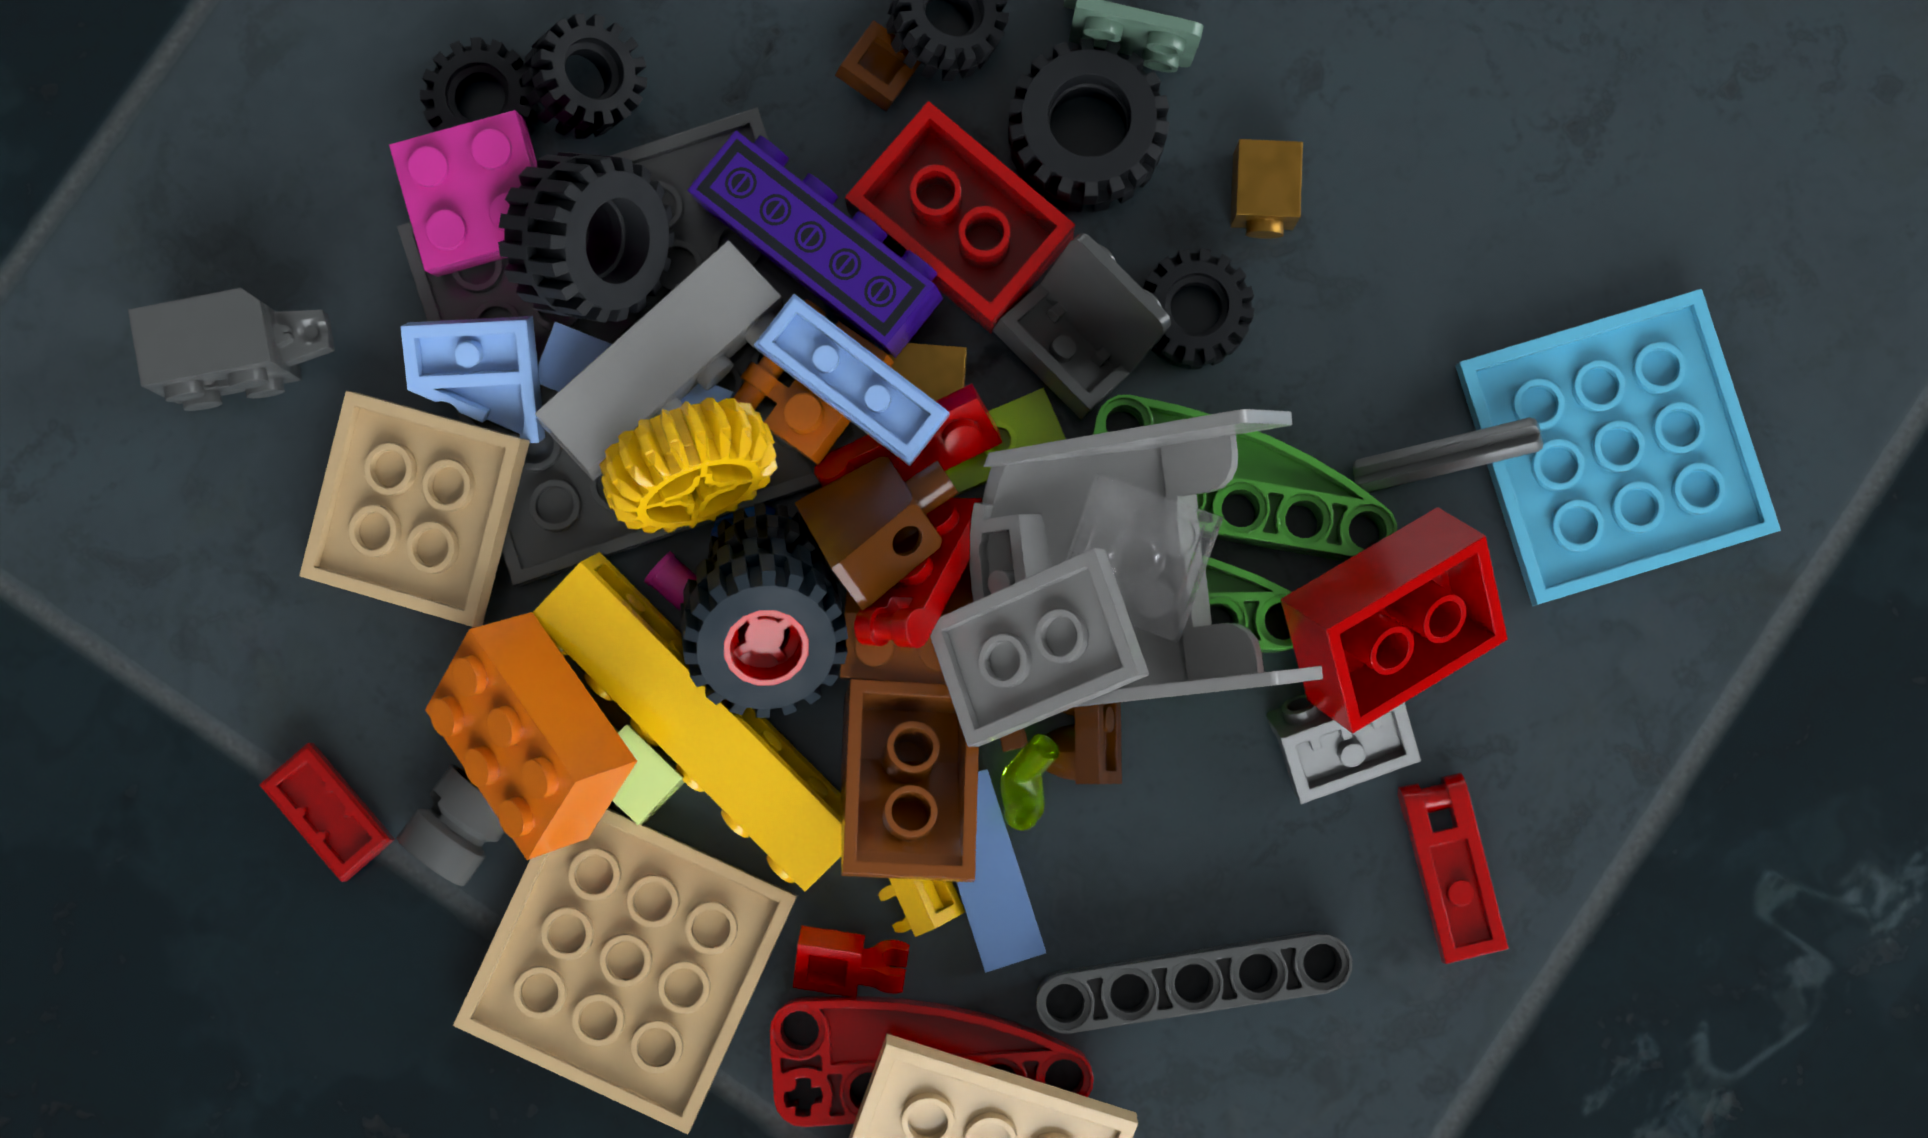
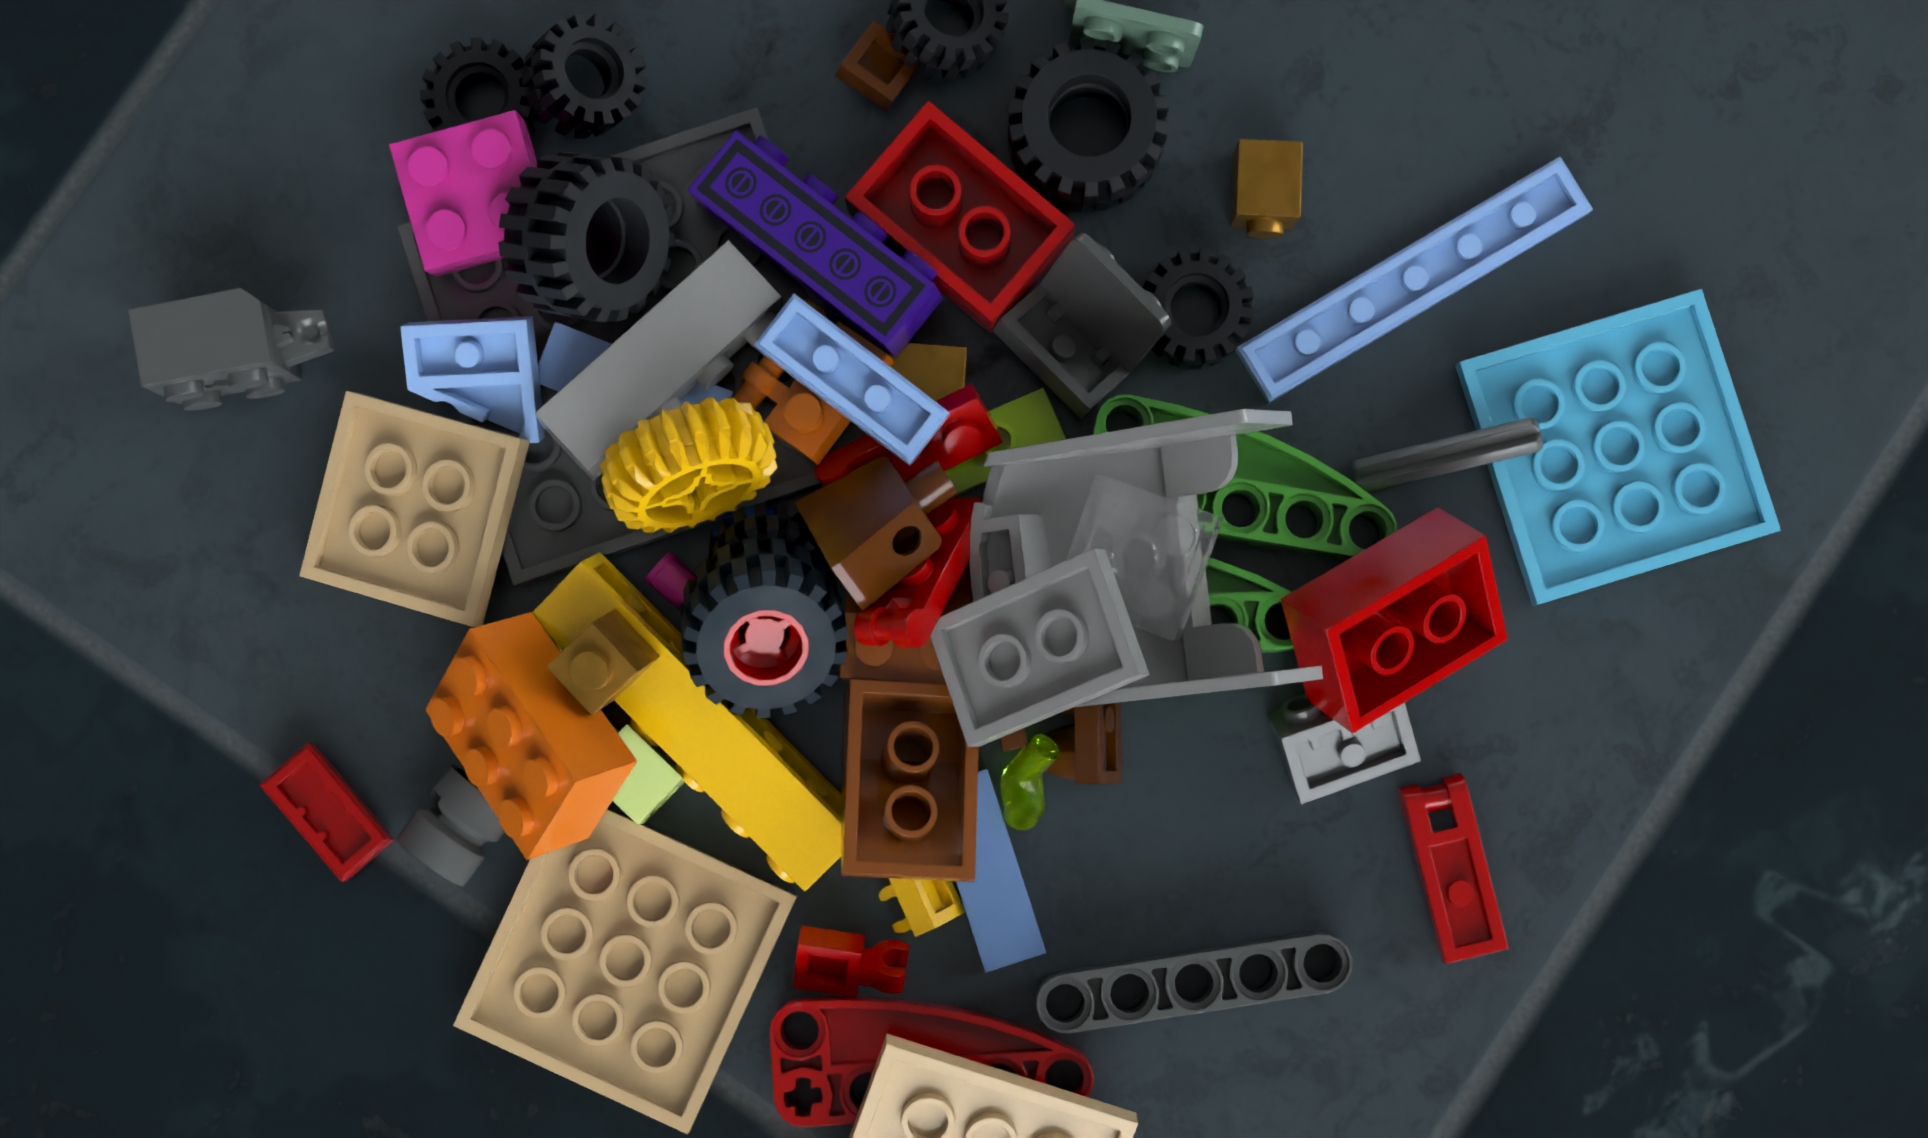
none -> pearl gold brick [547,609,660,715]
none -> light blue tile [1235,157,1593,404]

